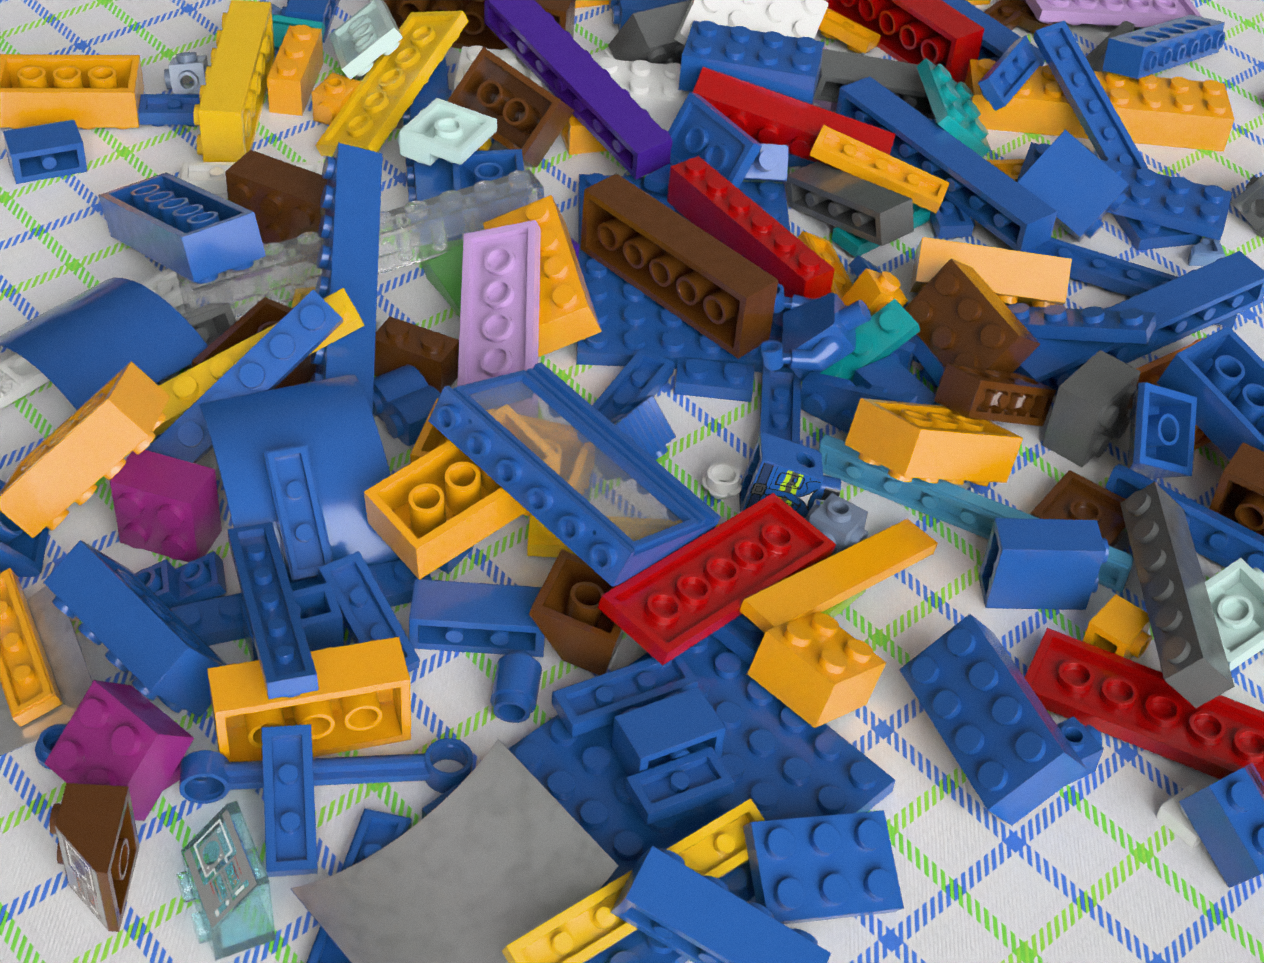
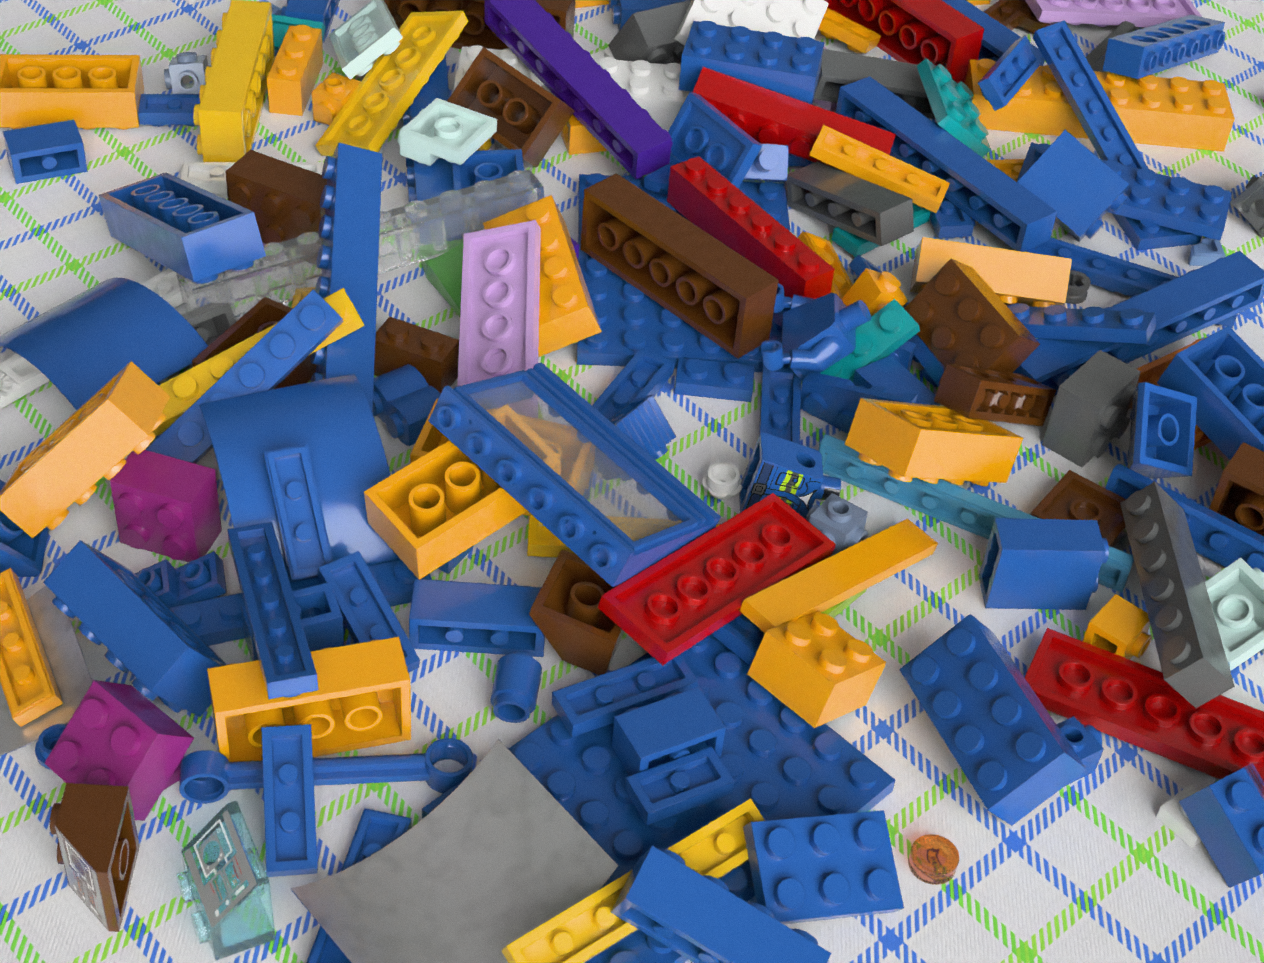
none -> clear orange tile [908,834,959,885]
none -> dark grey bush [1065,270,1091,304]

